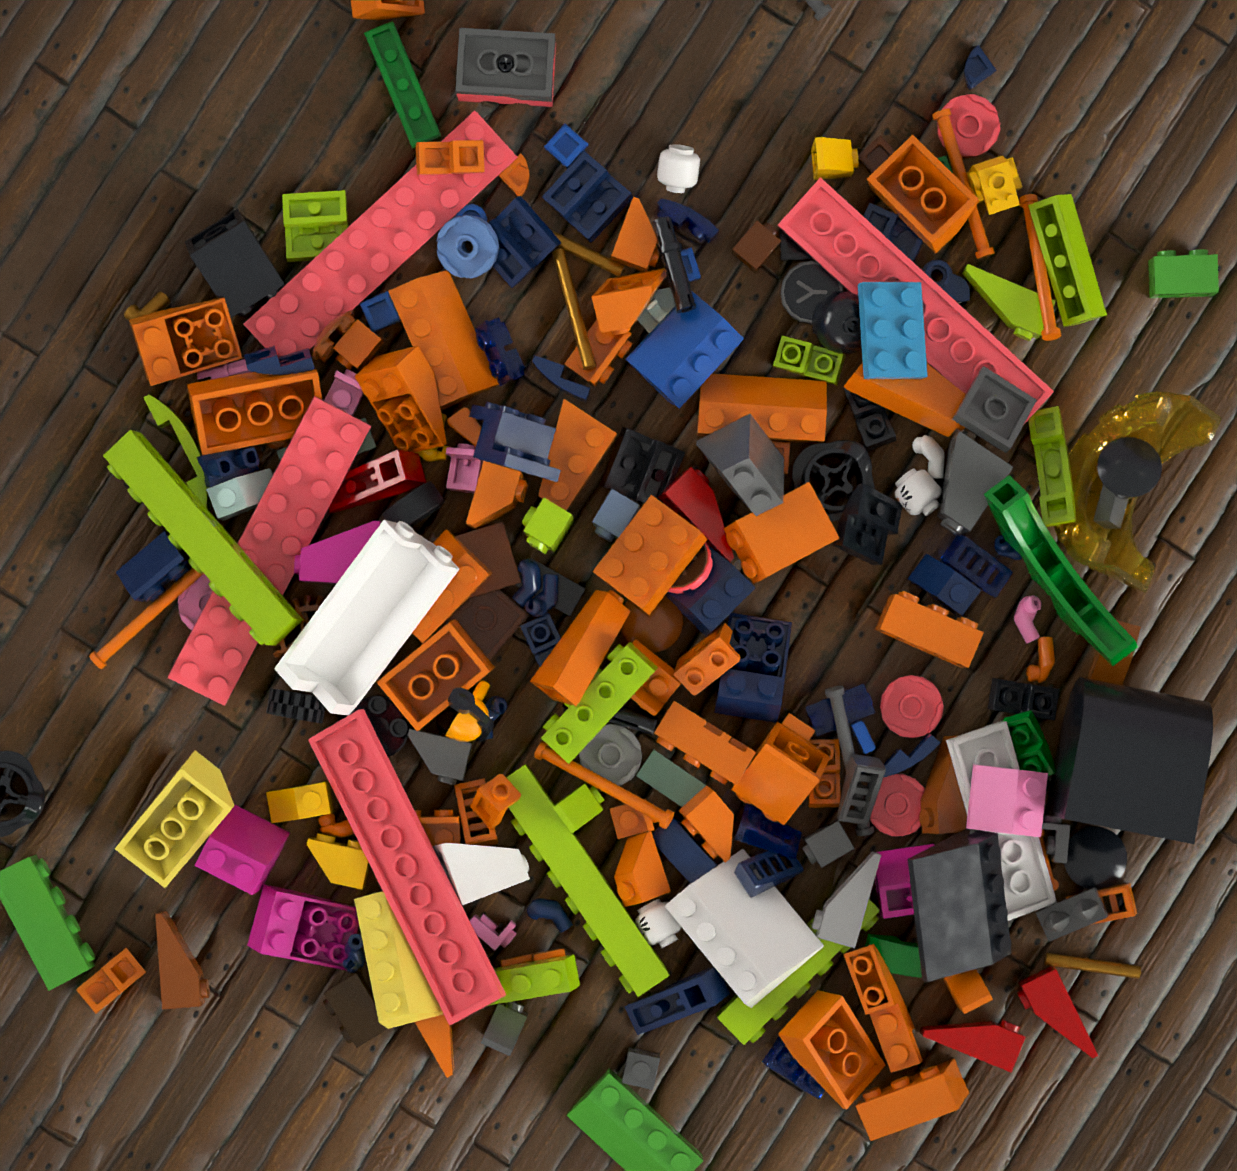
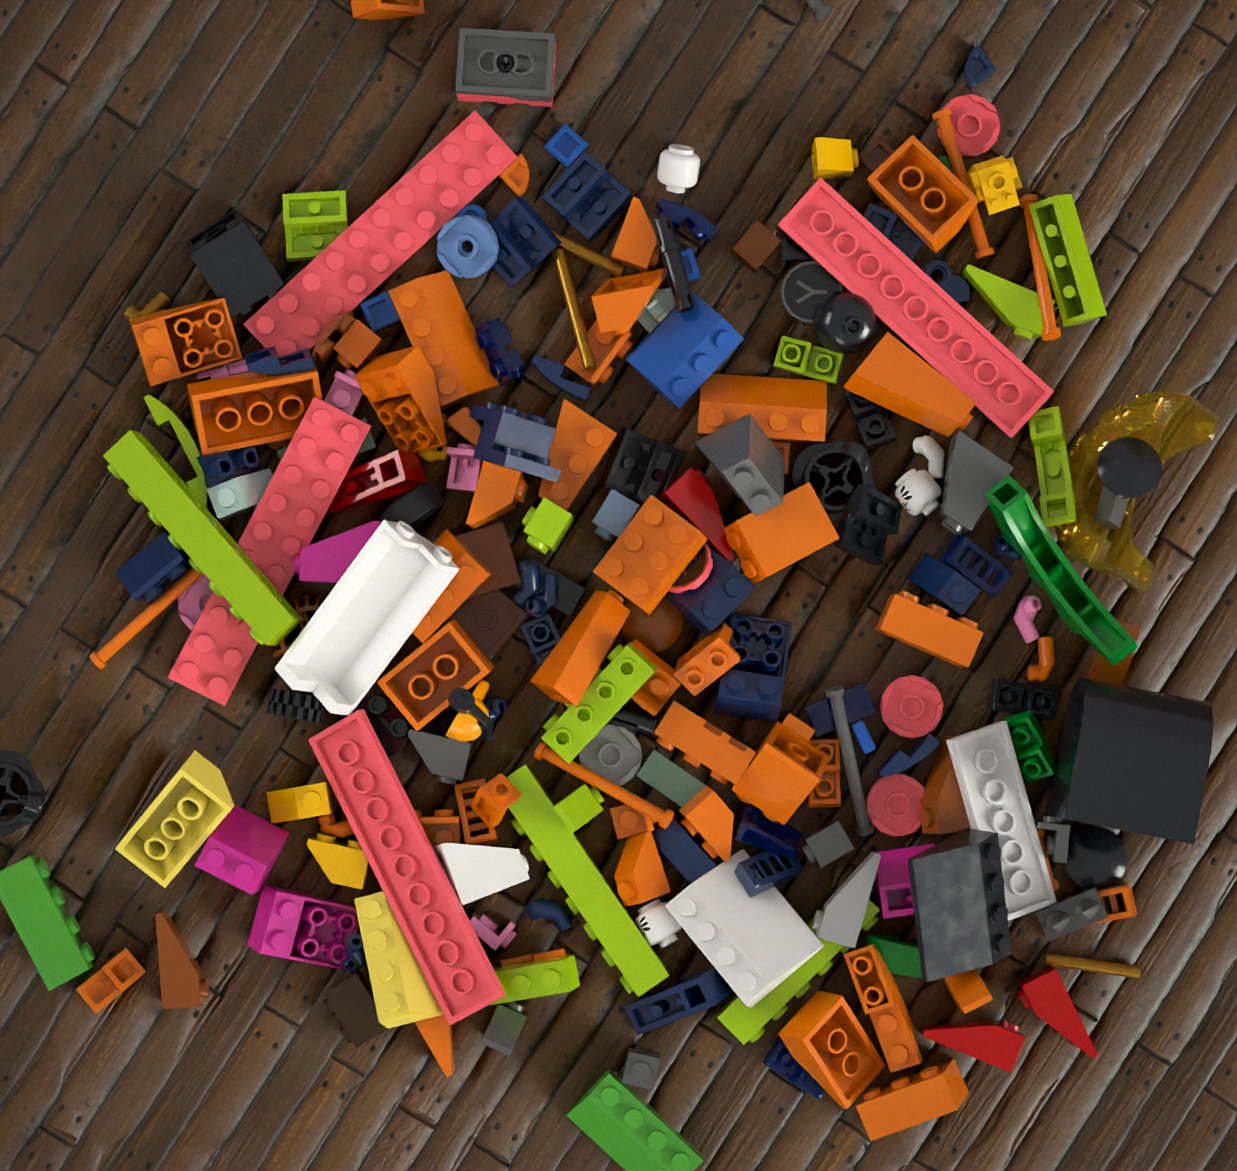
green tile [364,21,442,150] -> none
orange slope [415,140,485,175] -> none
dark grey slope [837,754,886,825] -> none
dark azure plate [858,282,928,379] -> none
dark grey plate [952,366,1037,453] -> none
bright pink slope [966,764,1048,837] -> none
bright green brick [1148,249,1219,298] -> none

